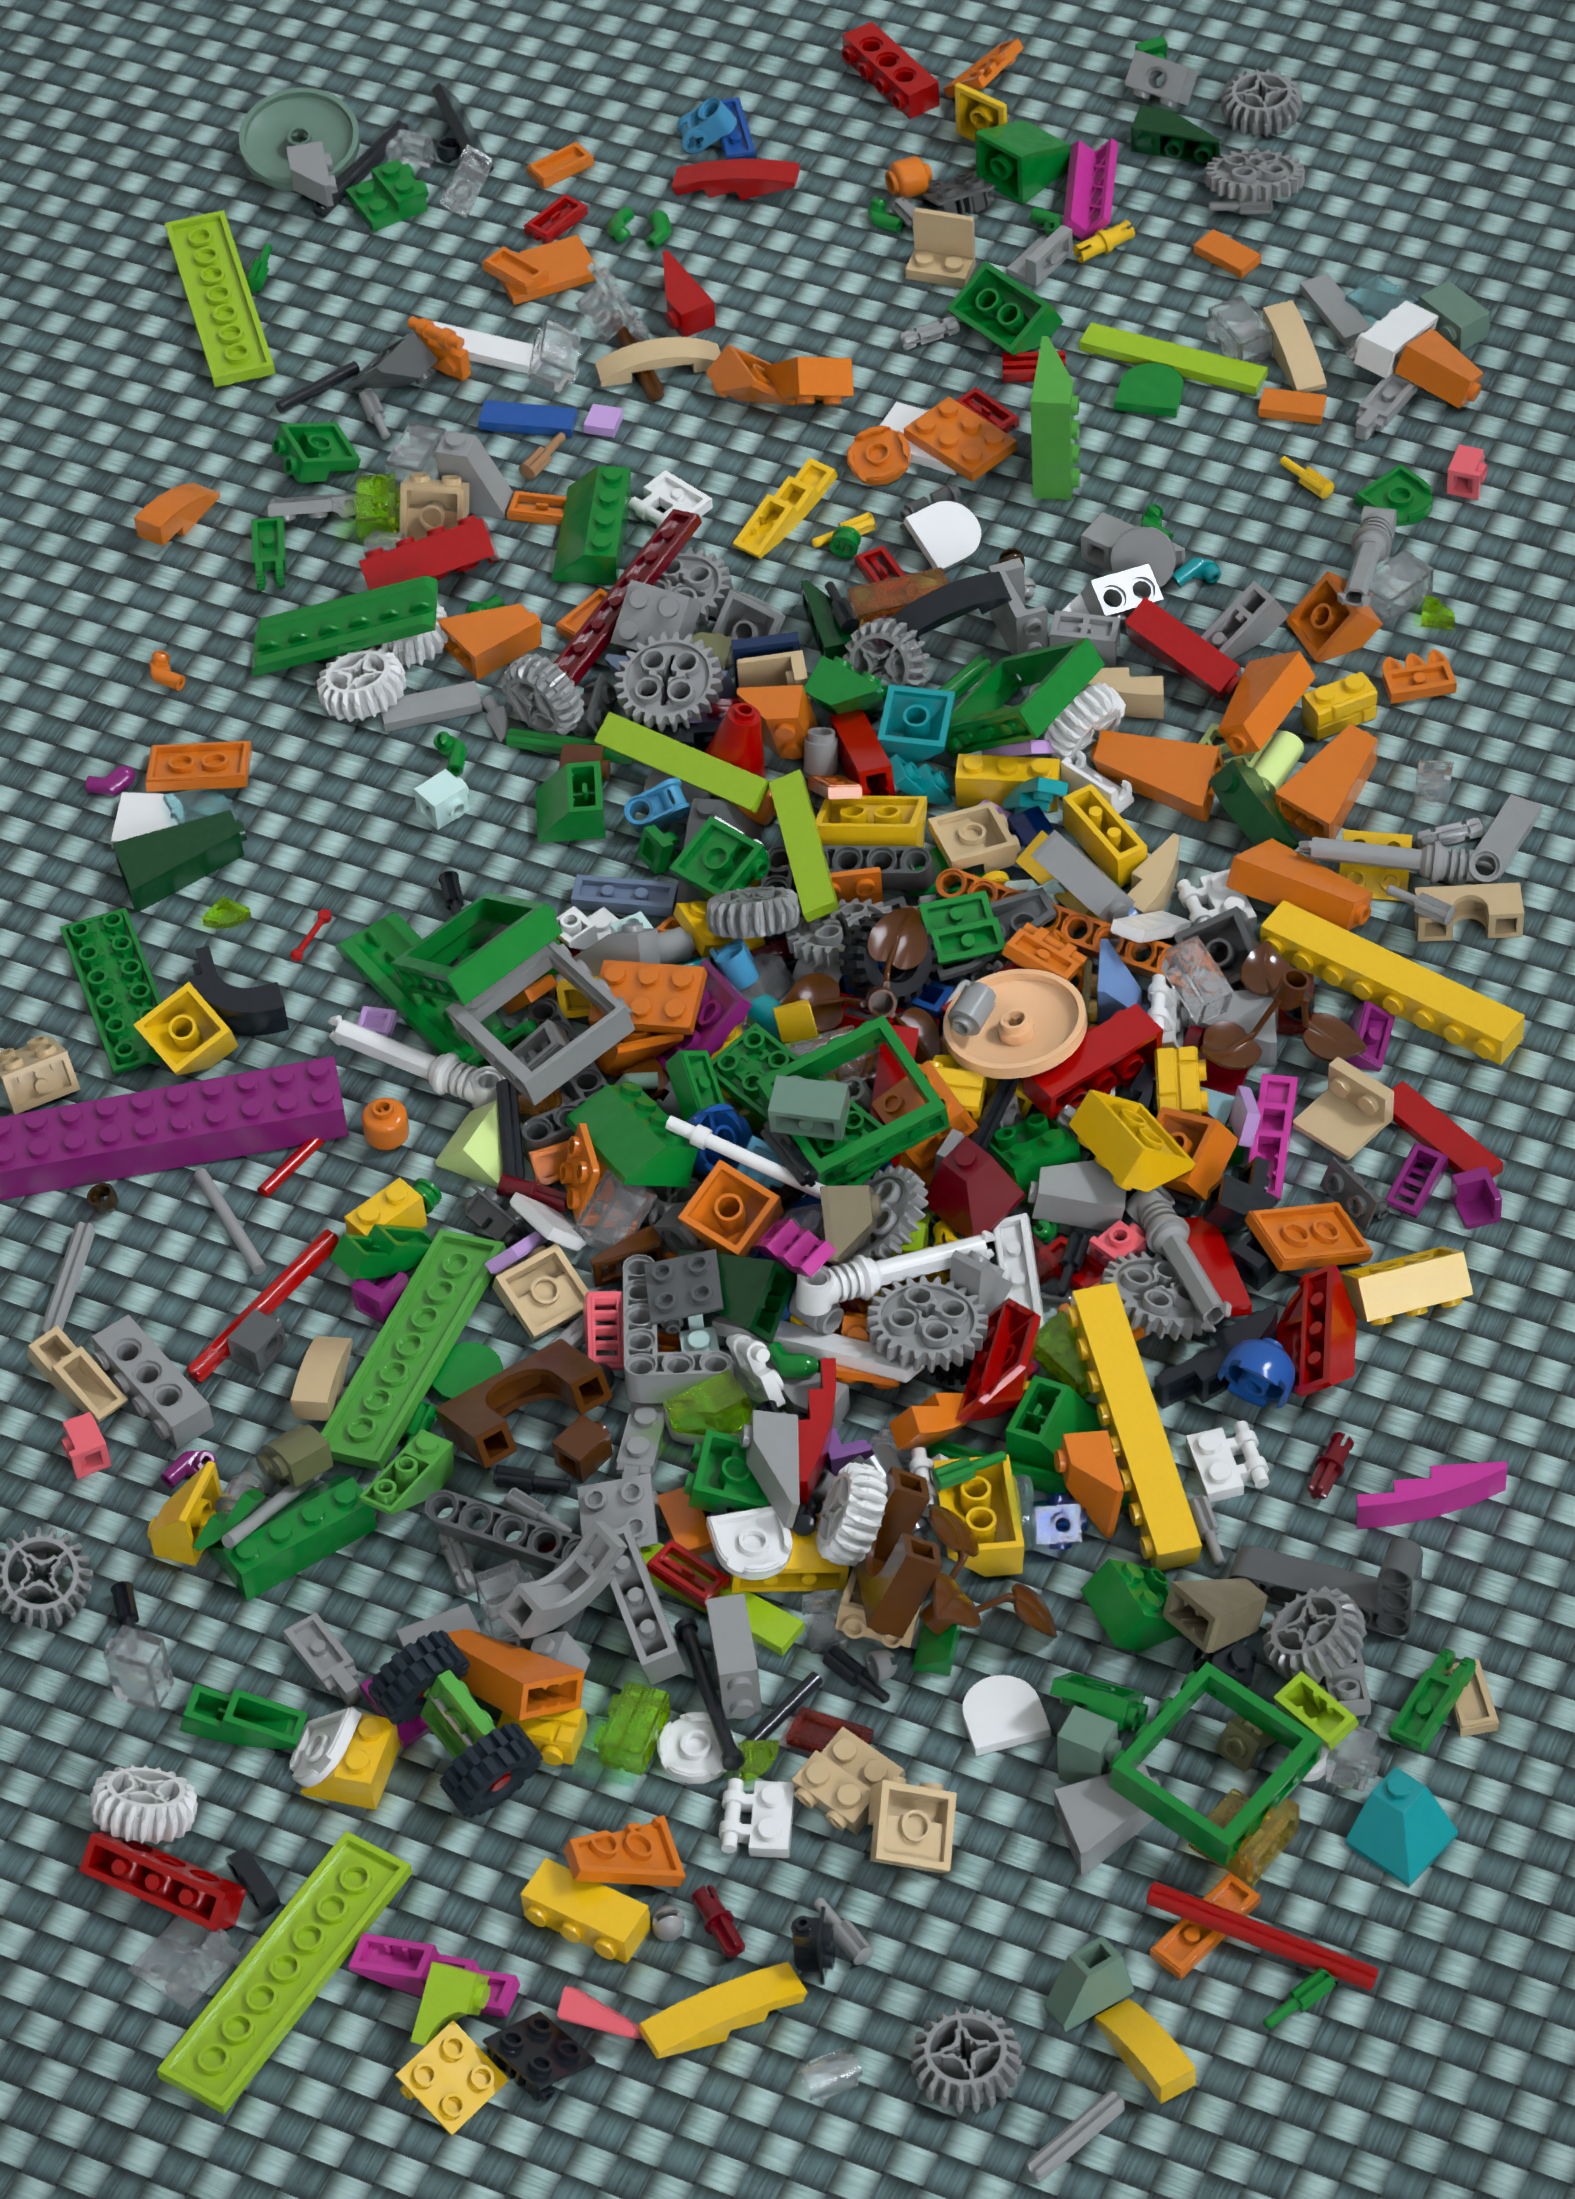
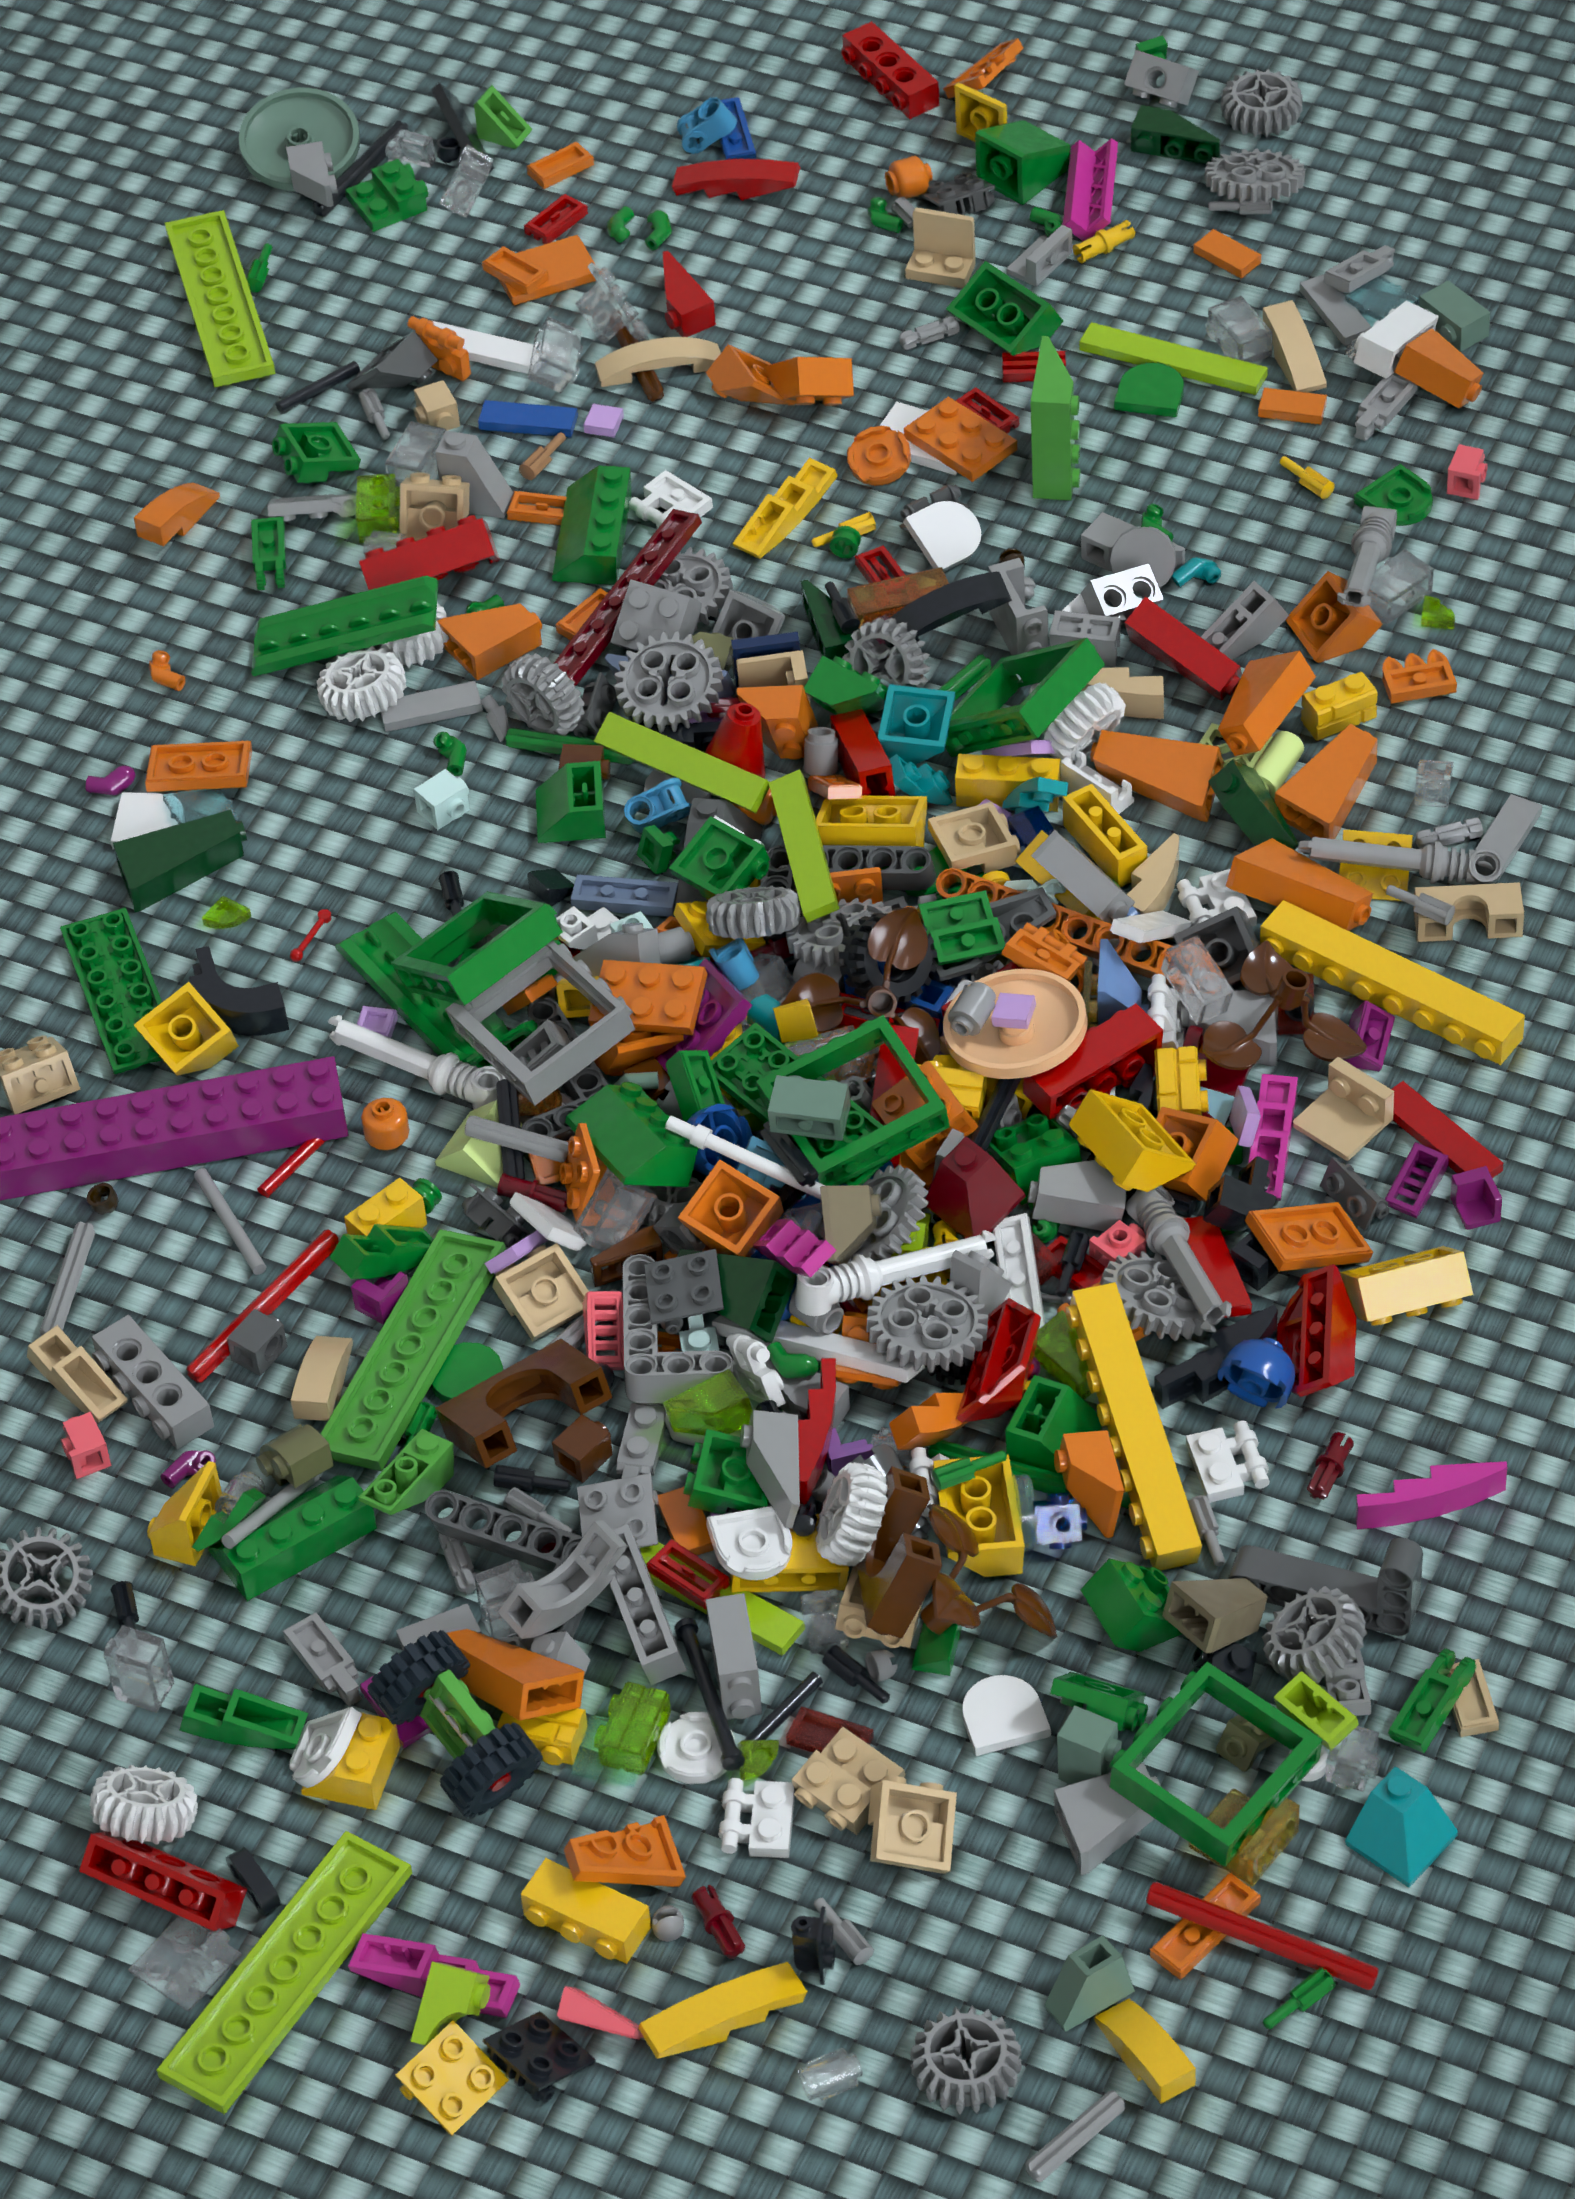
none -> tan brick [414,380,460,436]
none -> light grey axle [465,1115,568,1162]
none -> bright green slope [474,85,533,149]
none -> black slope [527,868,574,907]
none -> lavender tile [991,993,1036,1029]
none -> light grey hinge [1324,245,1395,293]

